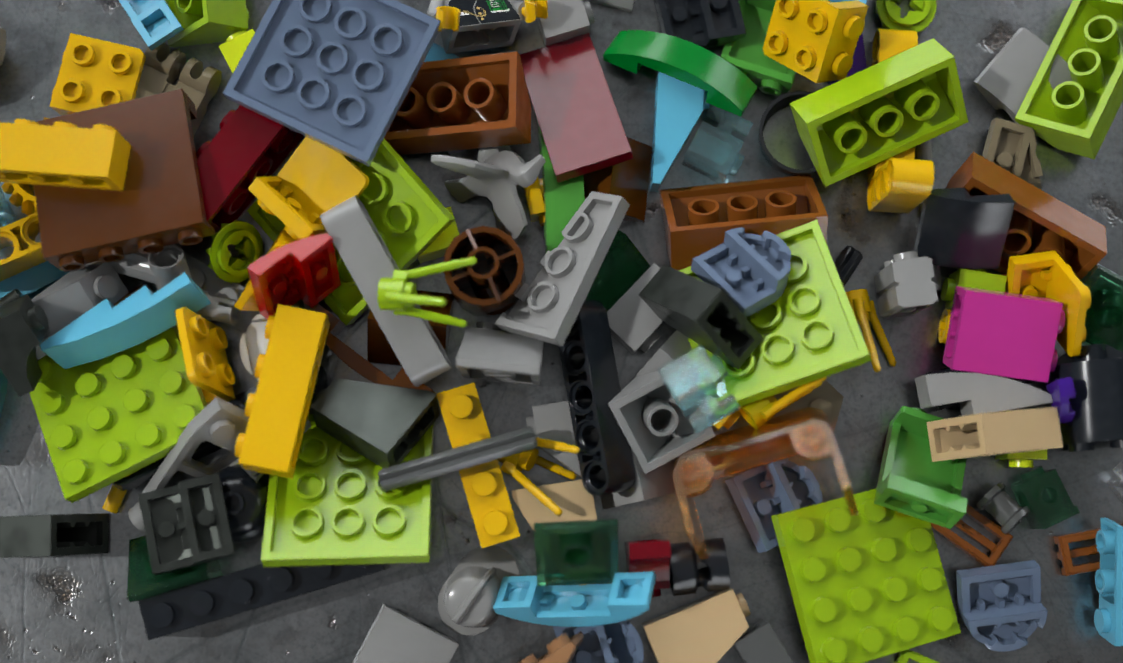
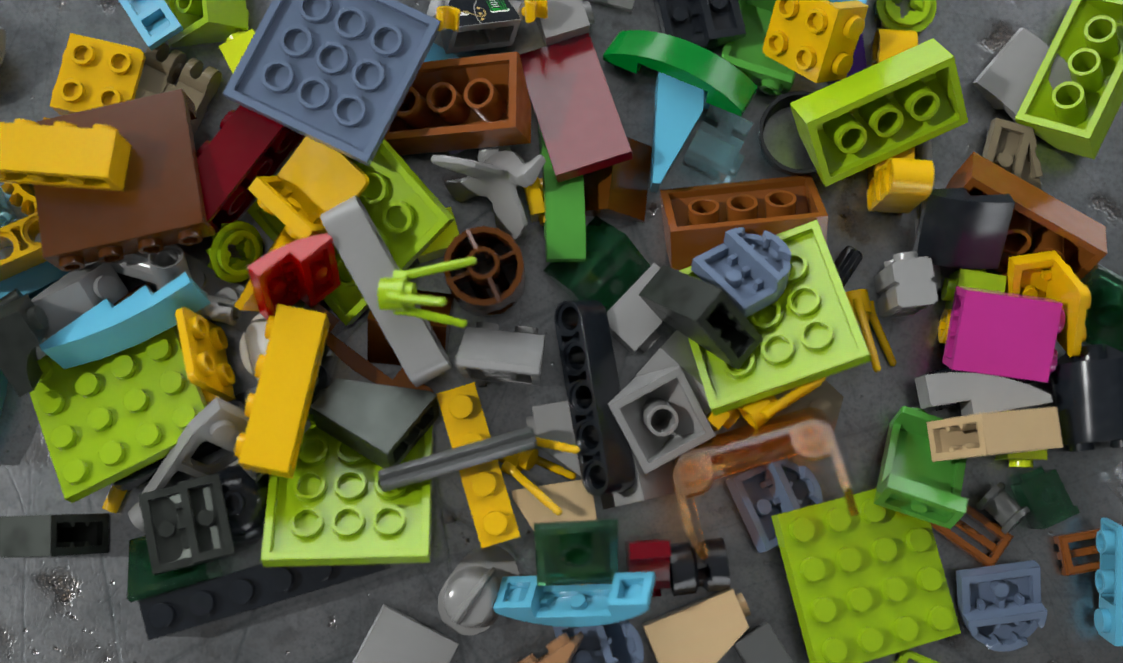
light grey wing [495,191,630,346] -> none
clear light blue brick [658,345,740,434] -> none
dark purple tile [1046,377,1076,424] -> none

